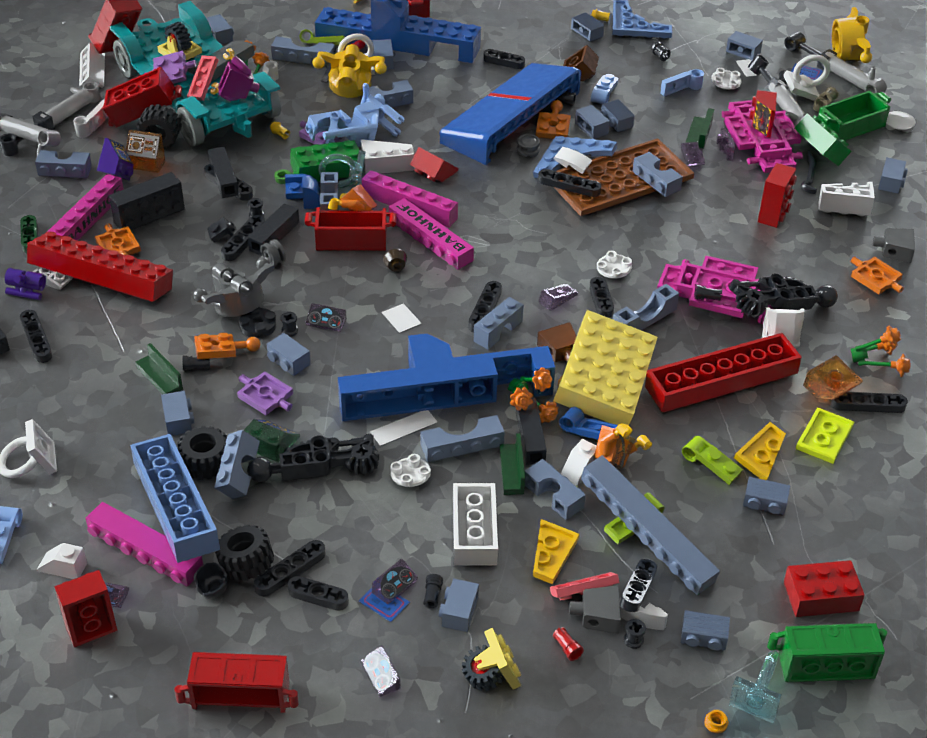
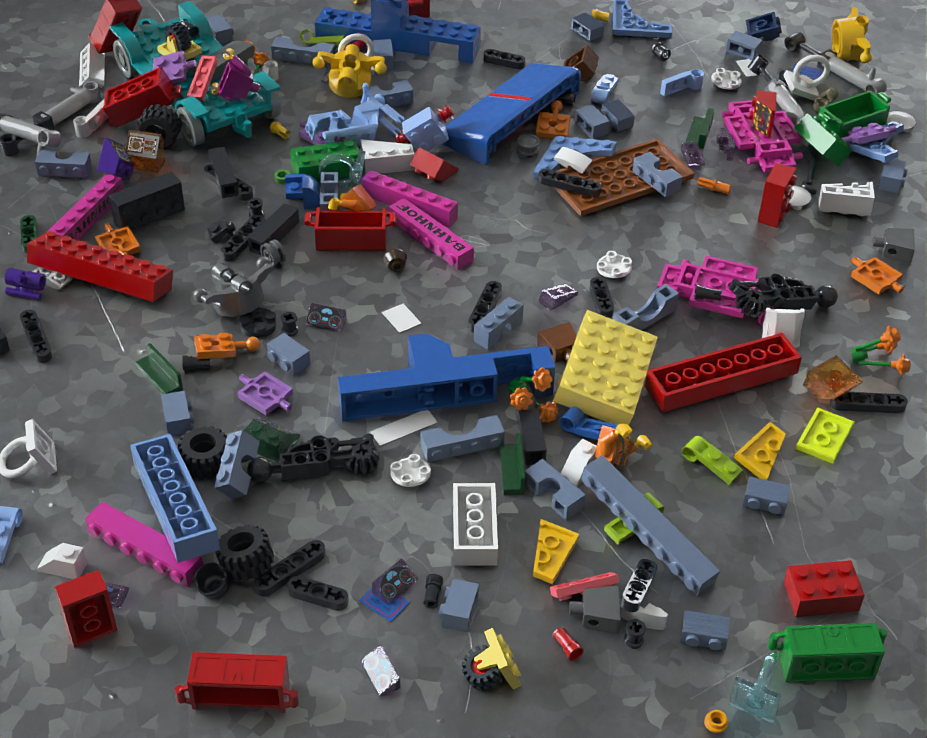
none -> black pin [180,19,199,38]
none -> light blue brick [395,105,455,152]
none -> orange axle [697,177,731,195]
none -> dark blue plate [746,12,782,41]
none -> white dish [789,186,811,210]
none -> medium lavender plate [841,123,896,144]
none -> medium blue plate [848,121,904,163]

